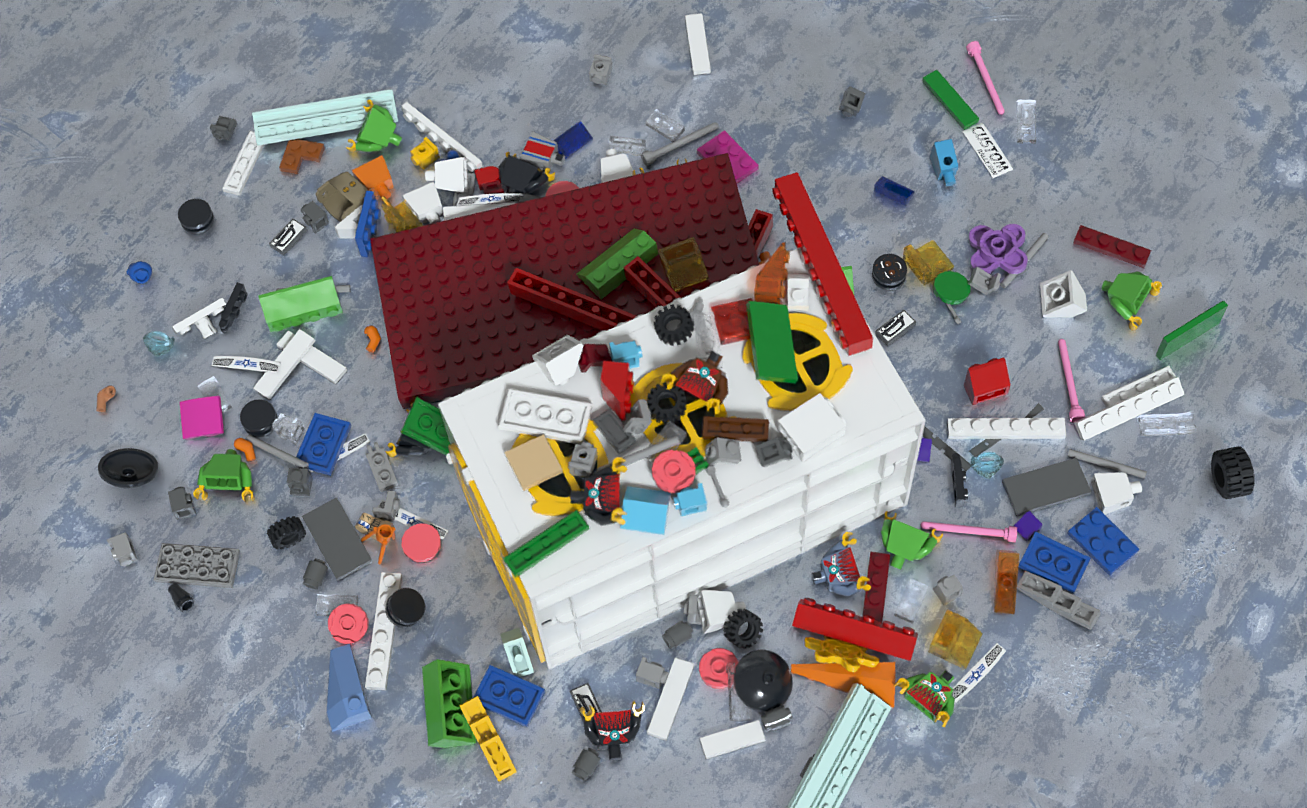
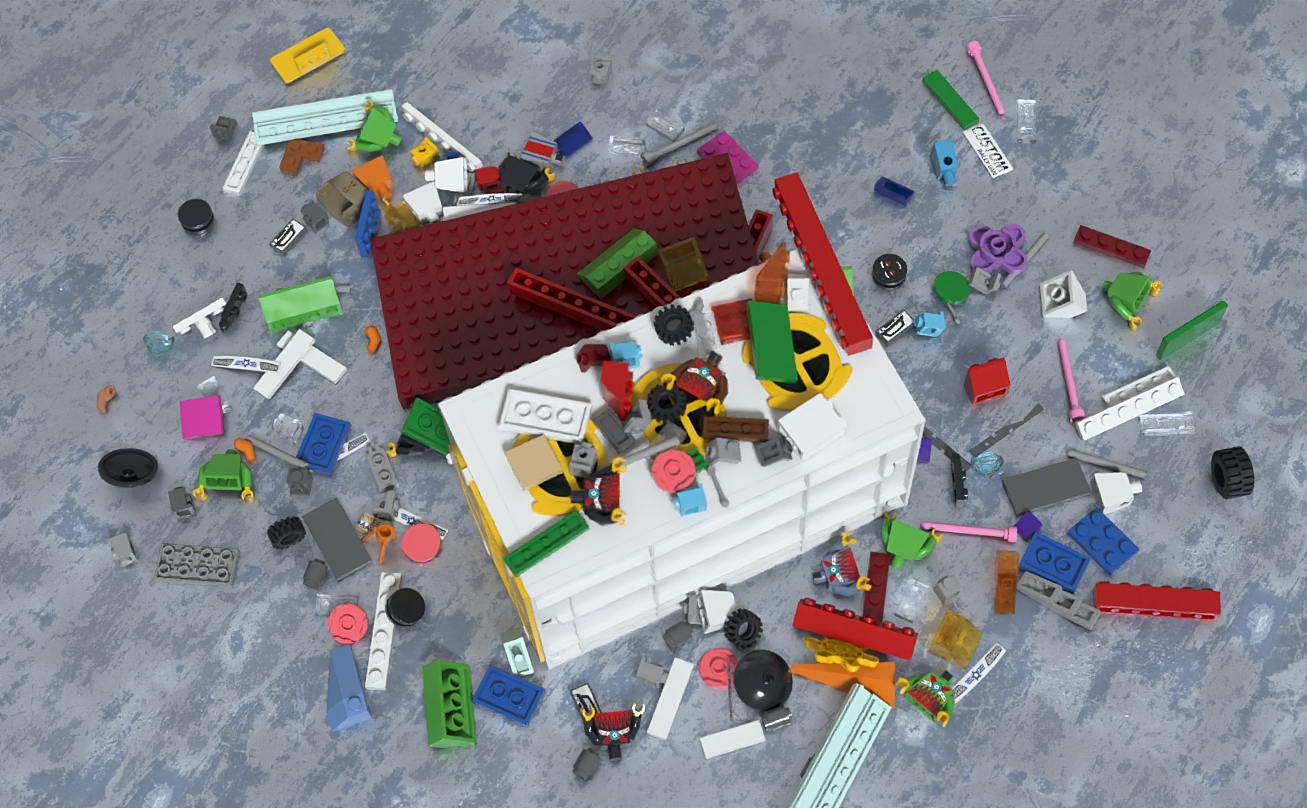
blue animal [126,261,152,283] -> none
black cone [168,583,194,612] -> none
black head [240,399,278,437] -> none
white slope [335,205,363,239] -> none
yellow slope [459,696,517,782] -> none
white slope [532,335,583,386] -> none
white torso [601,149,633,183] -> none
medium azure slope [620,486,671,535] -> none
white tile [685,14,711,75] -> none
dark grey brick [839,86,866,117] -> none
clear yellow bracket [903,240,954,286] -> none
white plate [947,418,1066,439] -> none
none -> yellow bracket [270,27,345,83]
none -> medium azure brick [914,311,946,337]
none -> red brick [1093,581,1221,621]

